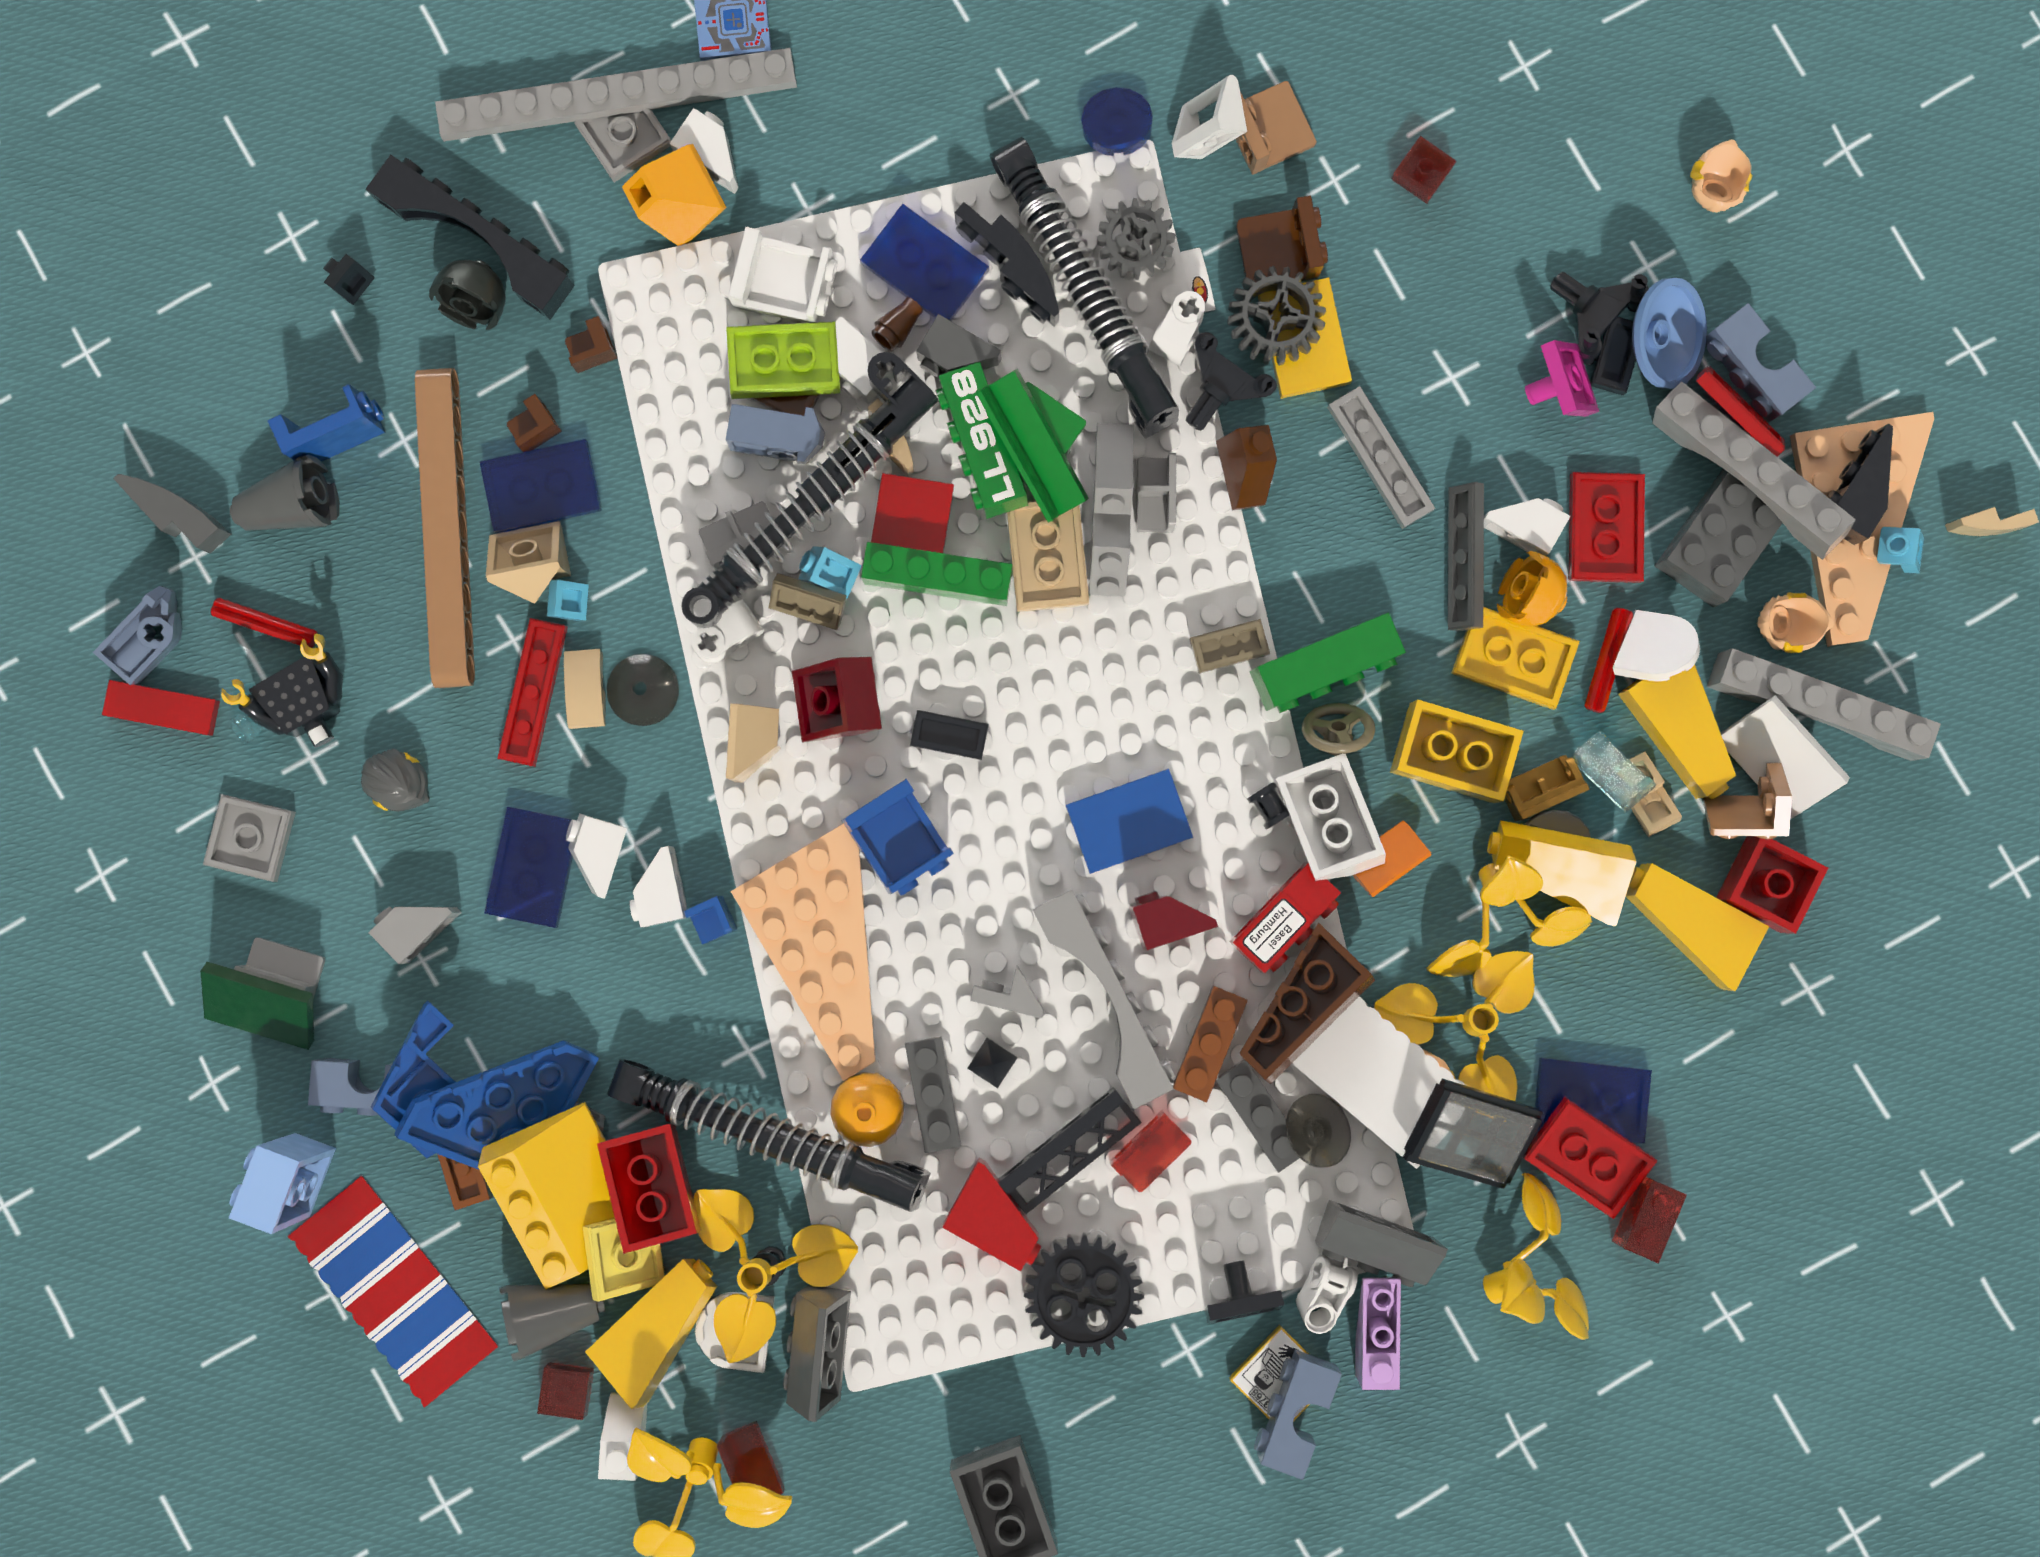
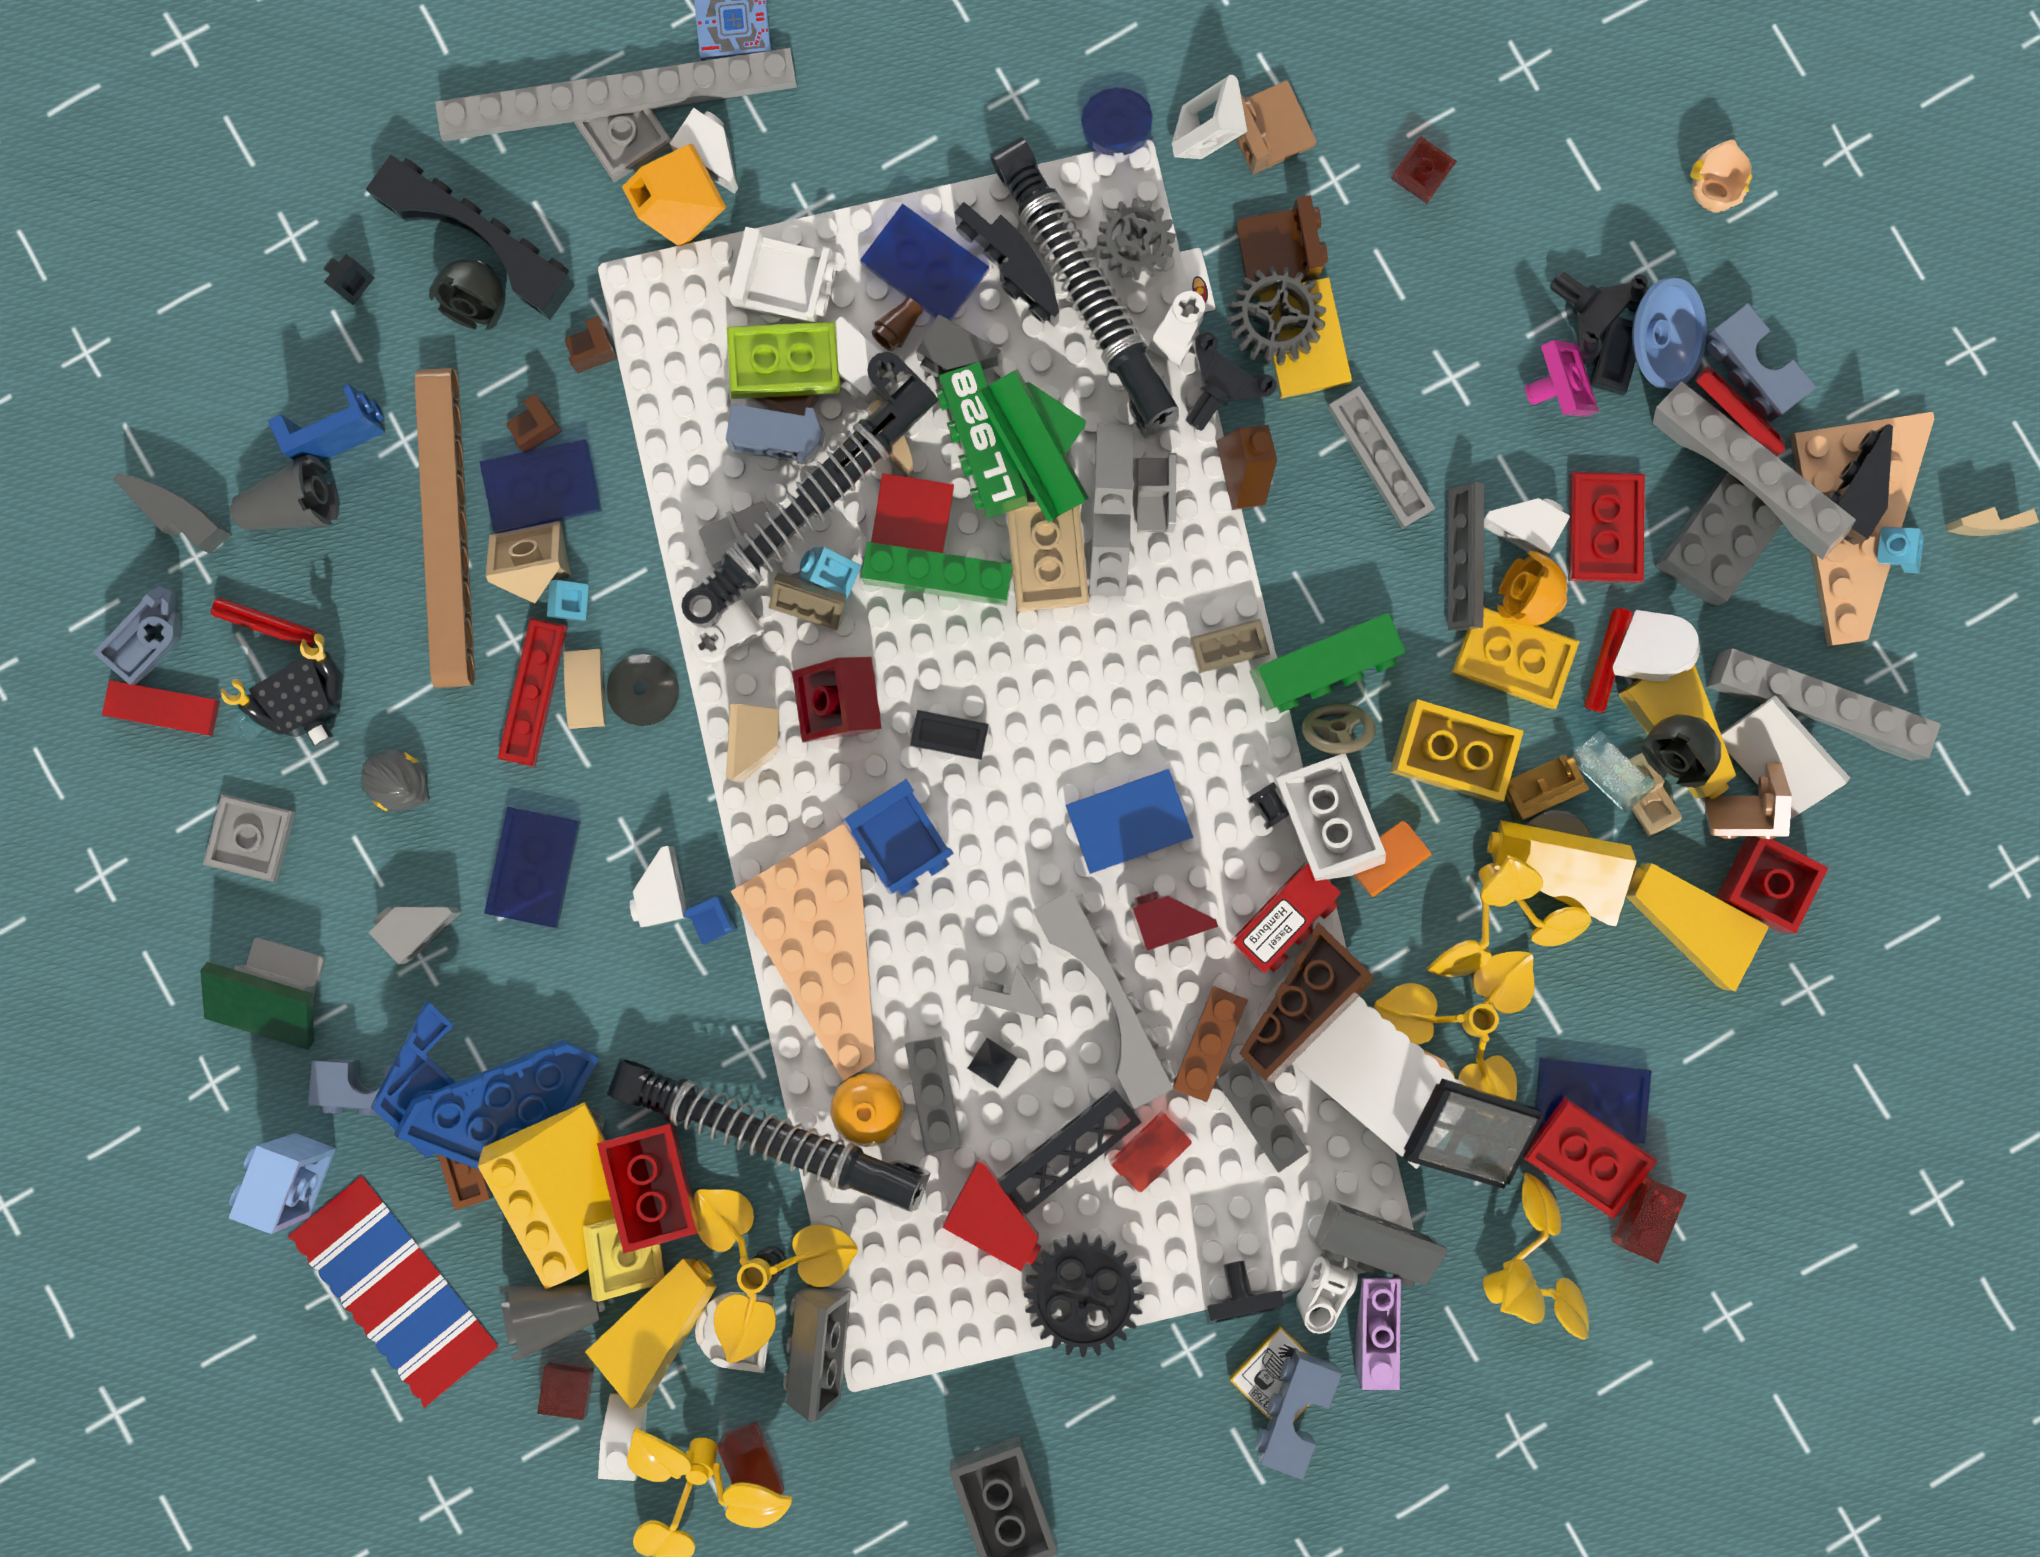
white slope [566,813,627,899] -> none
clear smoke dish [1286,1094,1351,1168] -> none
light nougat hair [1757,592,1834,653] -> none
none -> pearl dark grey cylinder [1642,714,1721,788]

